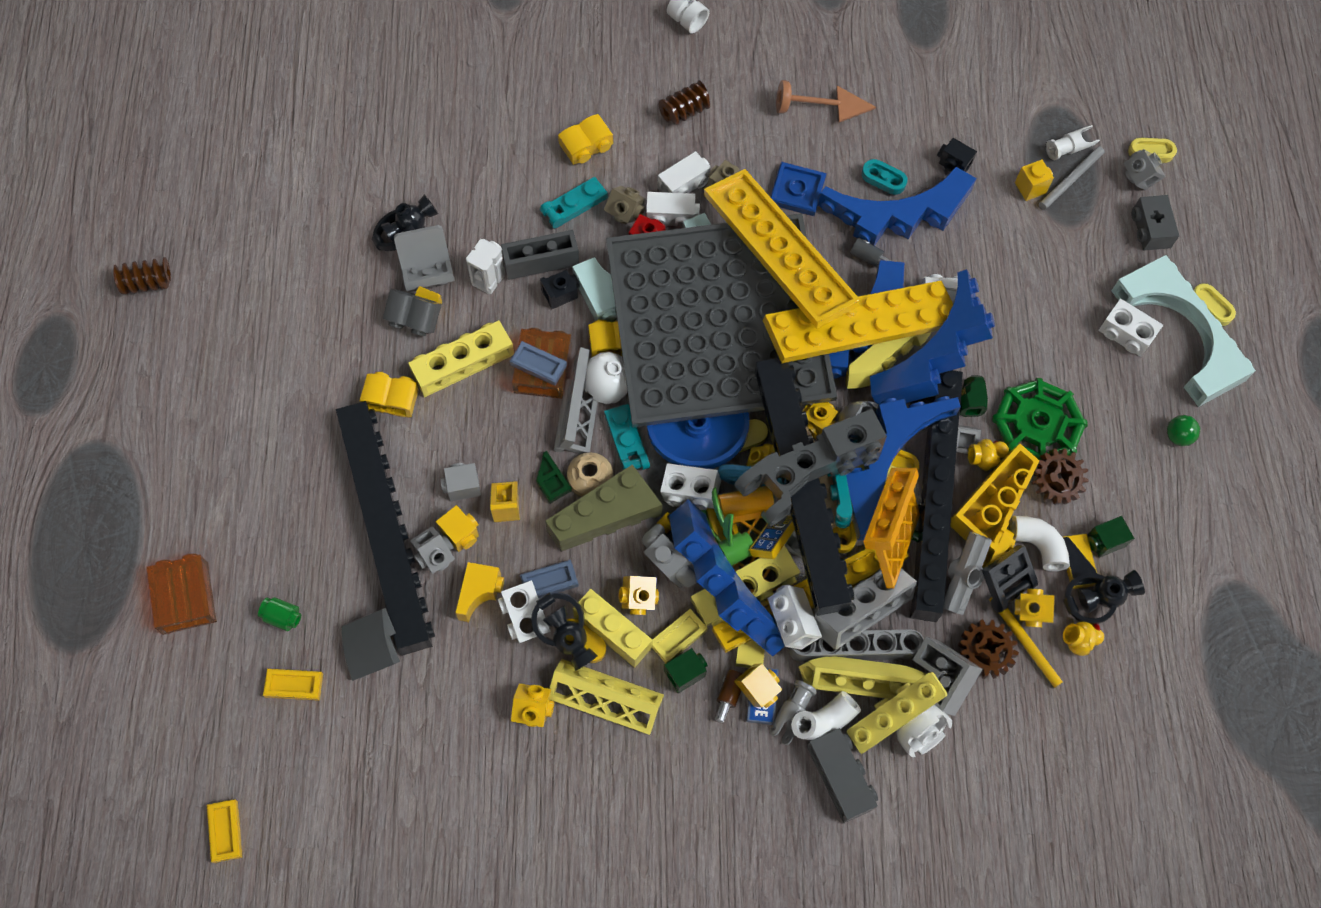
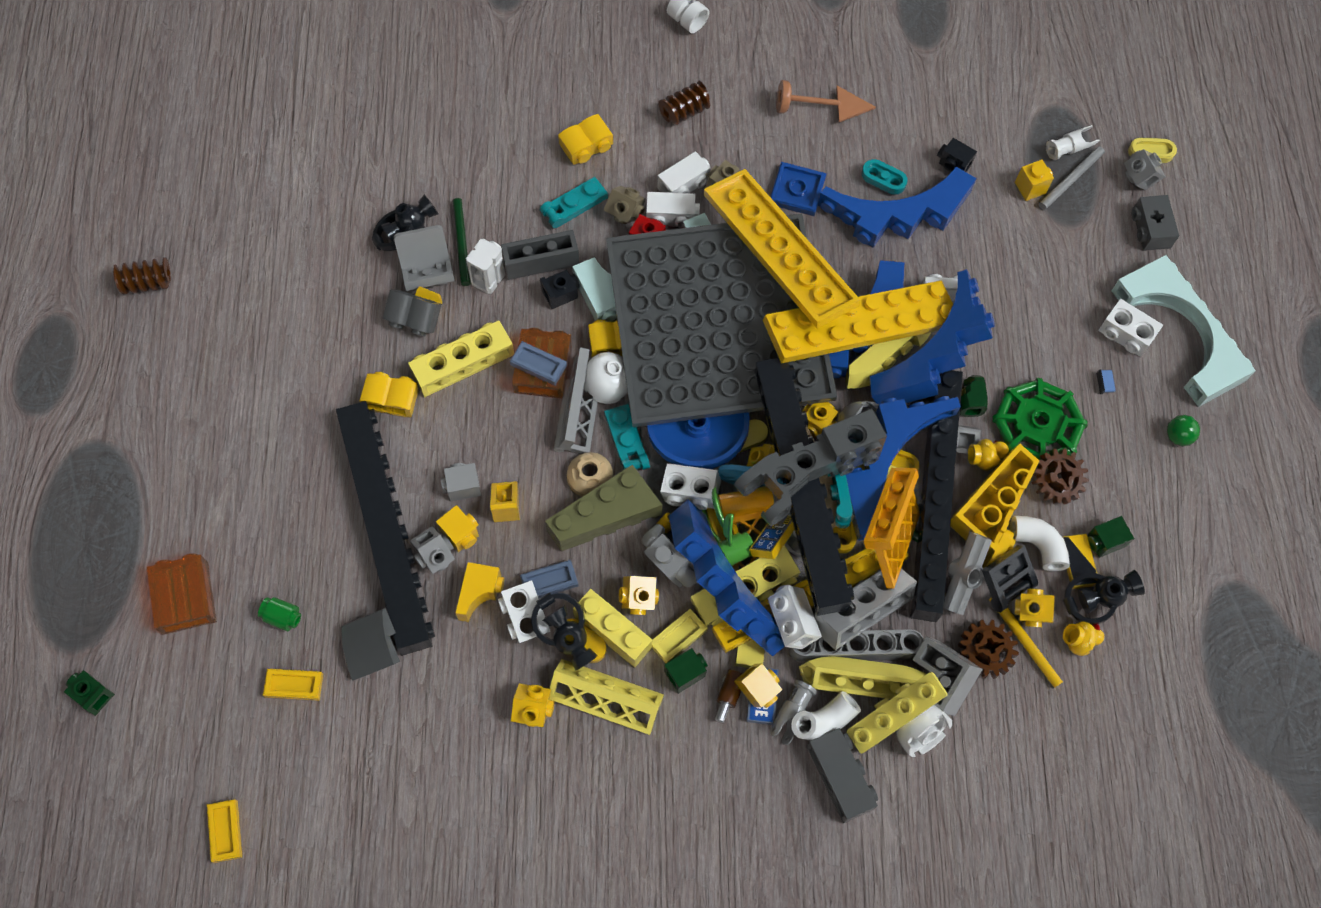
dark green tile [536,451,572,504] -> none
dark grey piece [850,238,891,267] -> none
light yellow tile [1194,284,1236,326] -> none
none -> dark green brick [64,670,115,716]
none -> dark green bar [452,198,471,286]
none -> medium blue piece [1096,369,1115,394]

